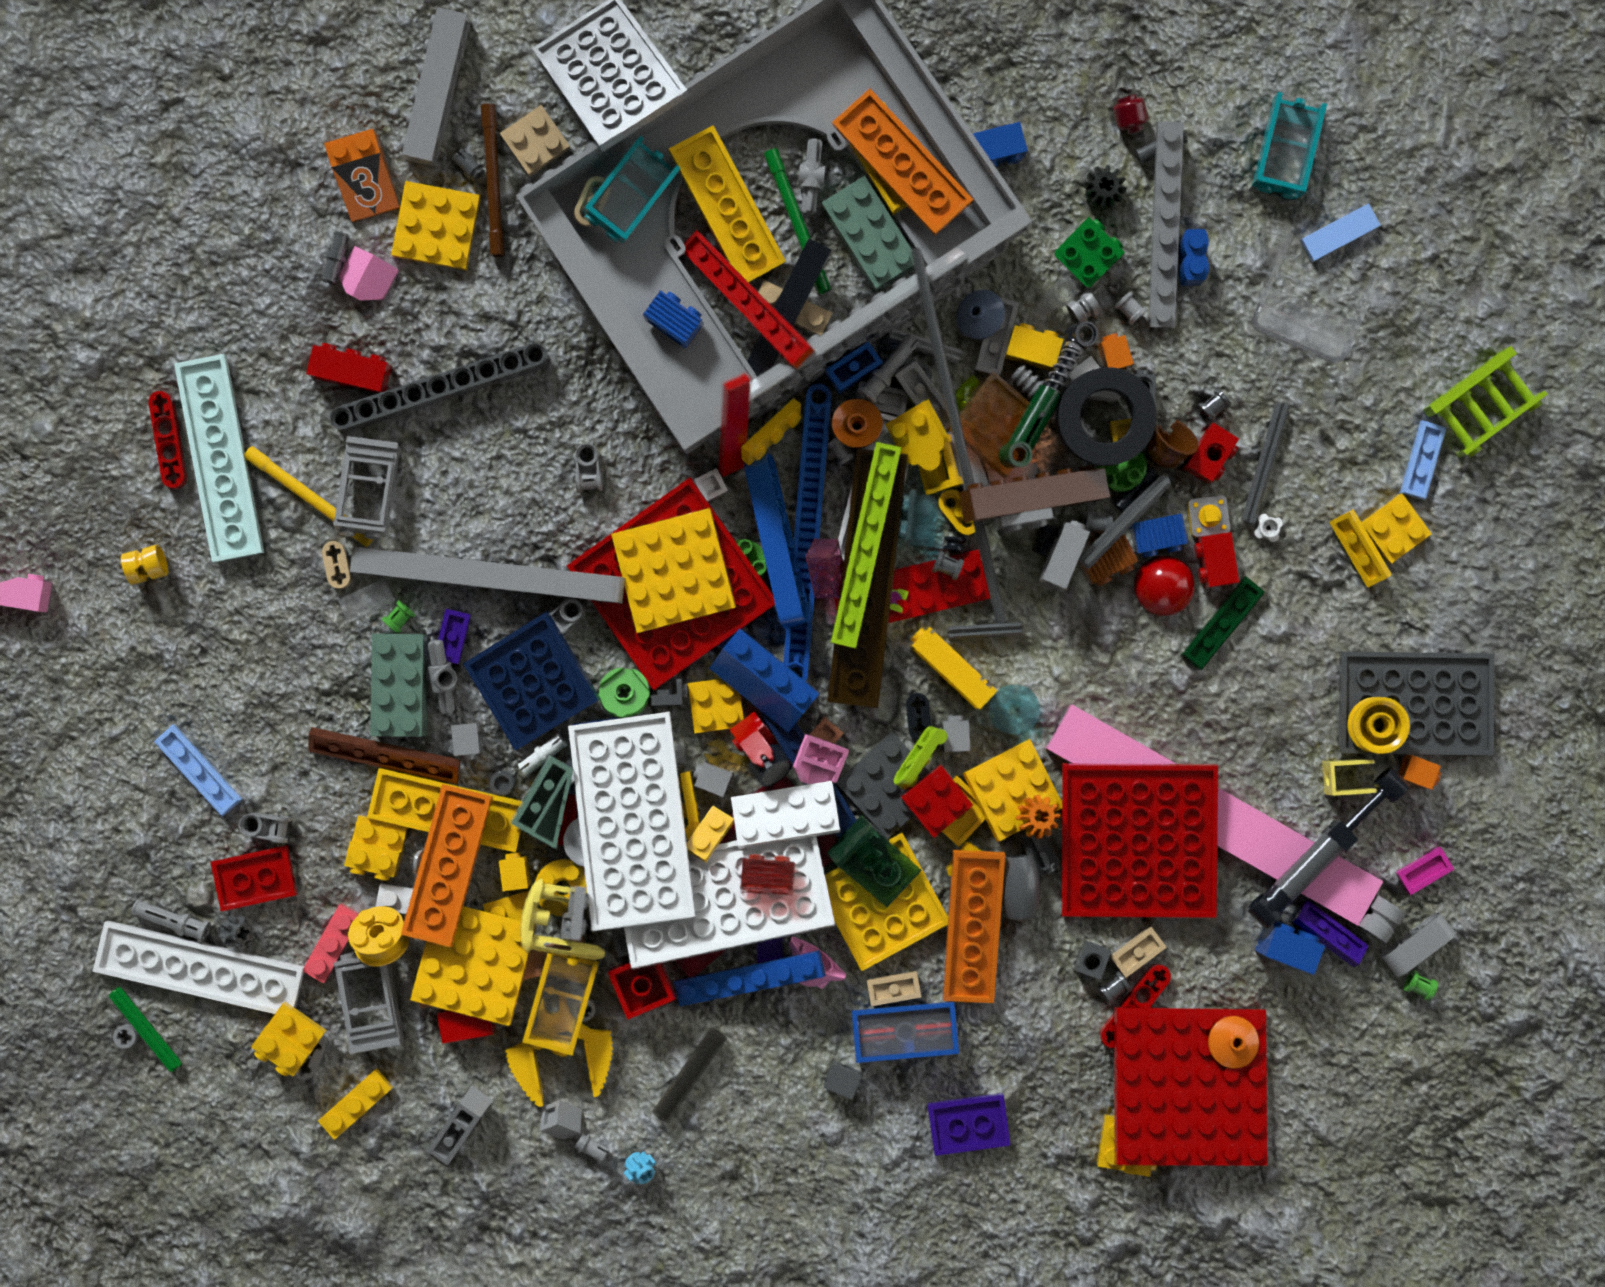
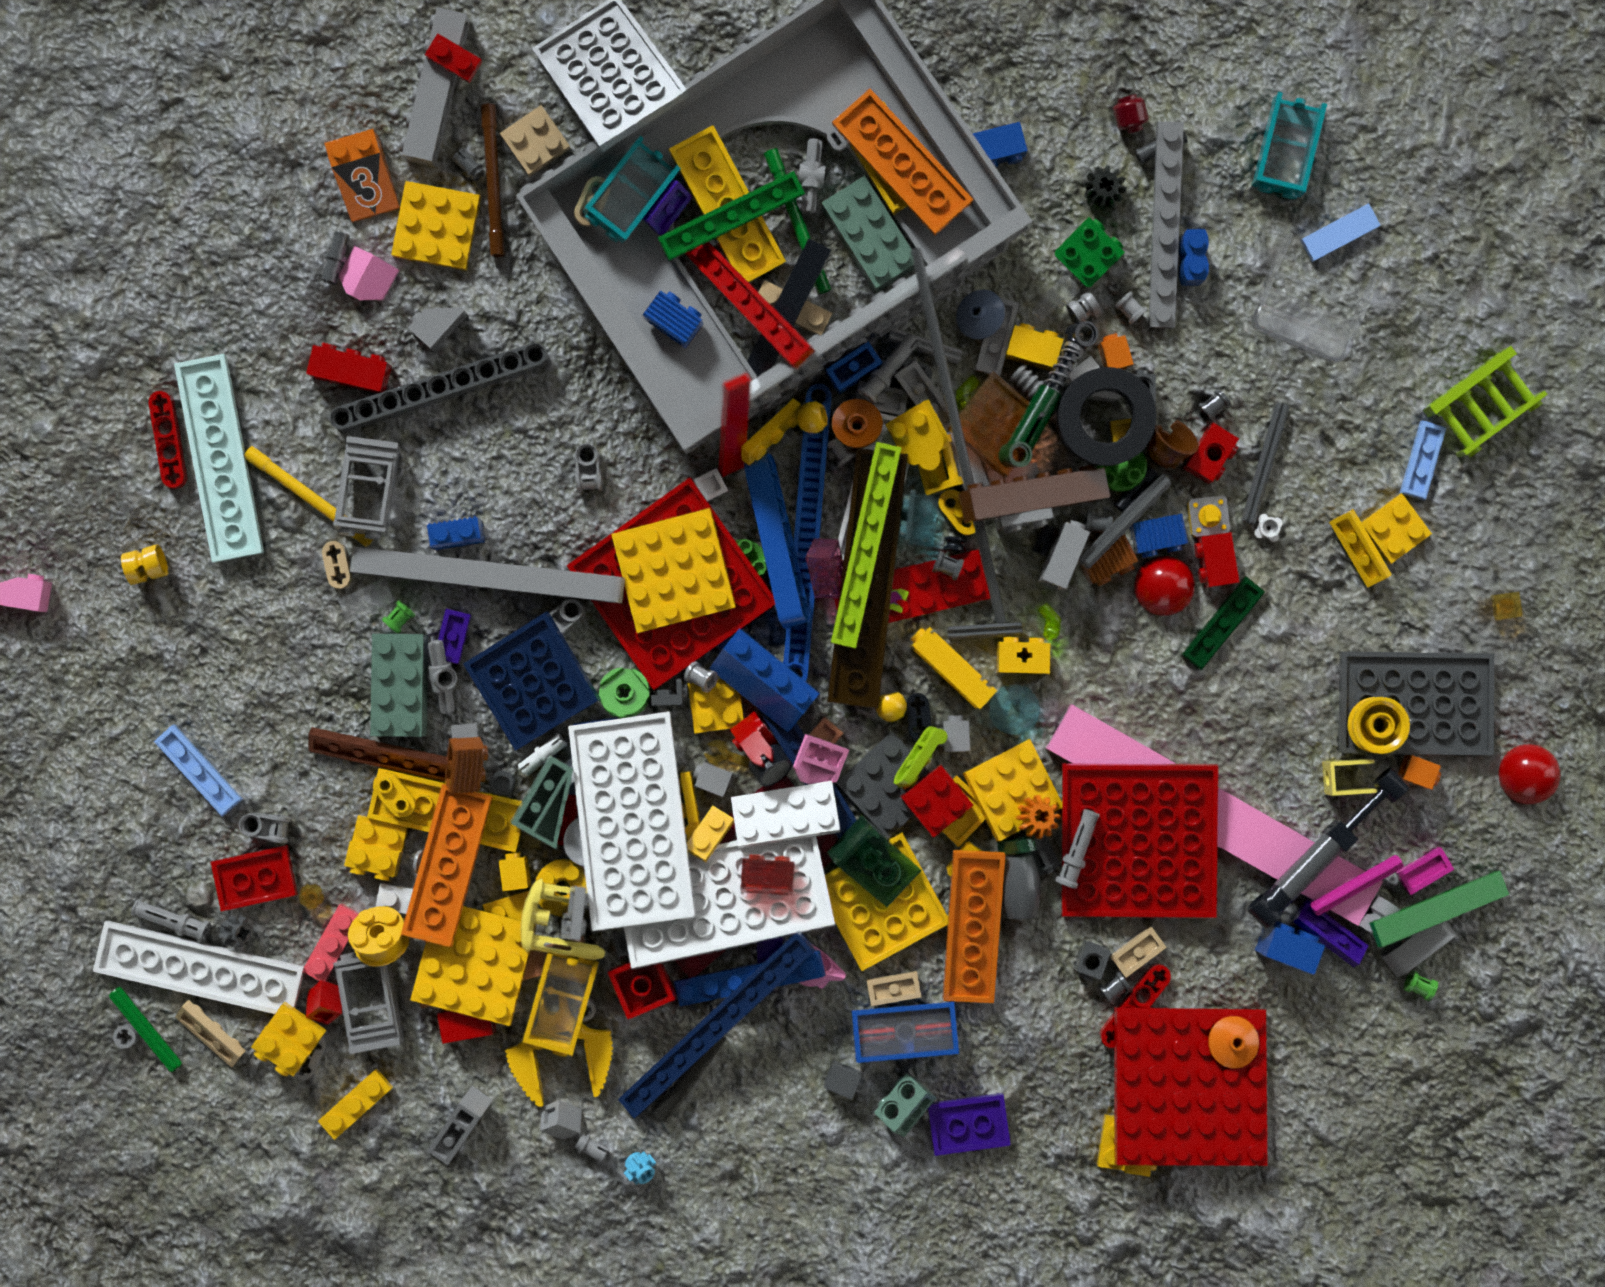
none -> tan plate [175,1000,246,1068]
none -> clear yellow plate [299,884,324,909]
none -> red panel [306,980,342,1025]
none -> yellow plate [373,772,417,818]
none -> light grey slope [408,307,468,352]
none -> red plate [424,33,483,84]
none -> blue brick [427,516,485,550]
none -> dark orange brick [445,737,488,794]
none -> dark blue plate [618,931,816,1119]
none -> dark purple plate [642,179,693,236]
none -> green tile [657,171,805,261]
none -> light grey bush [684,661,718,693]
none -> yellow piece [797,401,827,433]
none -> sand green brick [874,1073,937,1137]
none -> yellow piece [875,692,907,722]
none -> yellow brick [996,637,1051,674]
none -> clear green beam [997,837,1037,855]
none -> clear neon green arm [1038,602,1062,640]
none -> light grey pin [1055,809,1100,888]
none -> dark pink axle [1310,855,1404,916]
none -> green tile [1369,871,1509,947]
none -> clear yellow plate [1491,592,1523,620]
none -> red piece [1498,744,1561,805]

